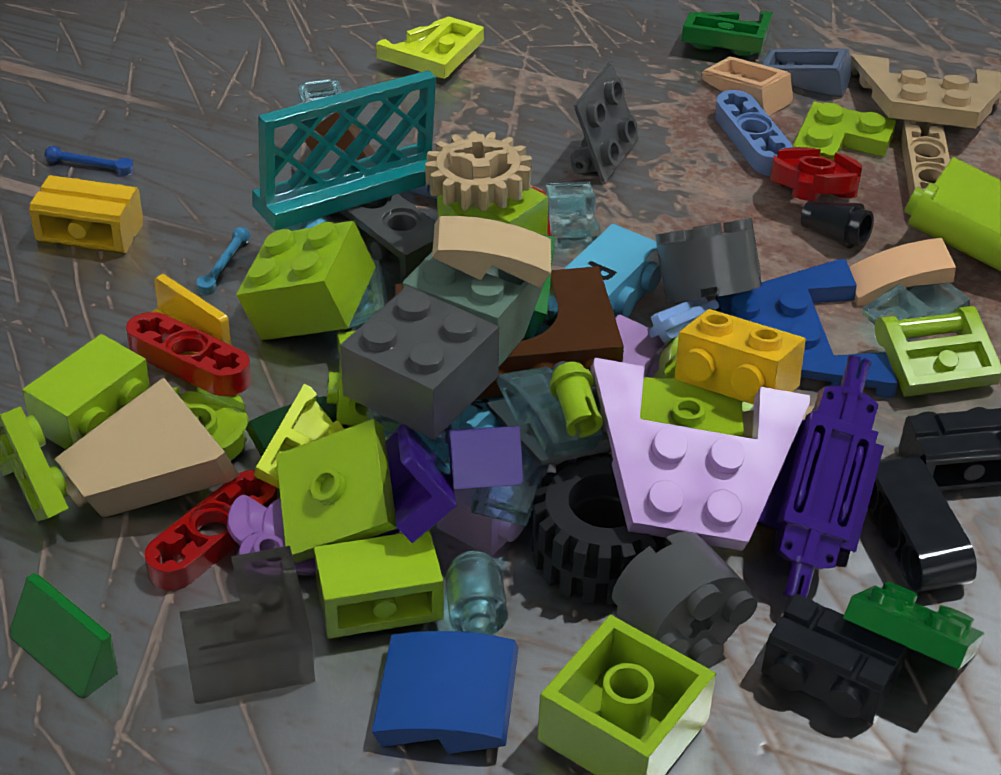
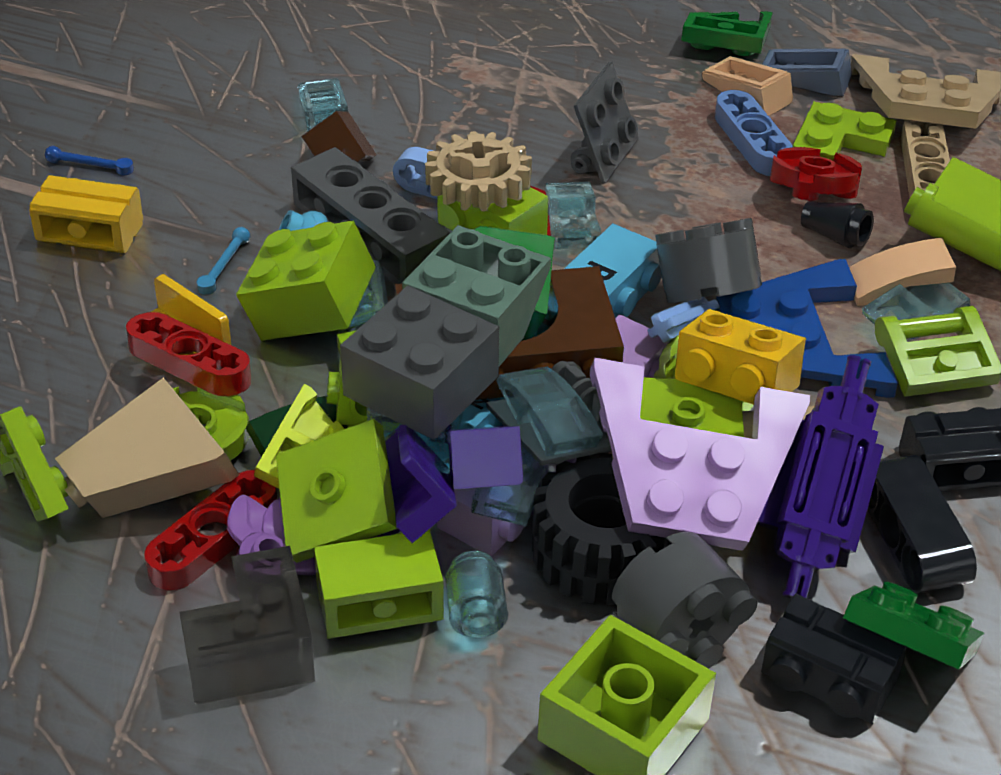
green slope [10,573,118,698] -> none
lime brick [22,334,150,450] -> none
teal fence [252,70,436,230] -> none
blue slope [372,631,519,754] -> none
neon yellow wing [376,17,484,79] -> none
tan slope [432,216,551,288] -> none
lime pin [549,362,603,438] -> none

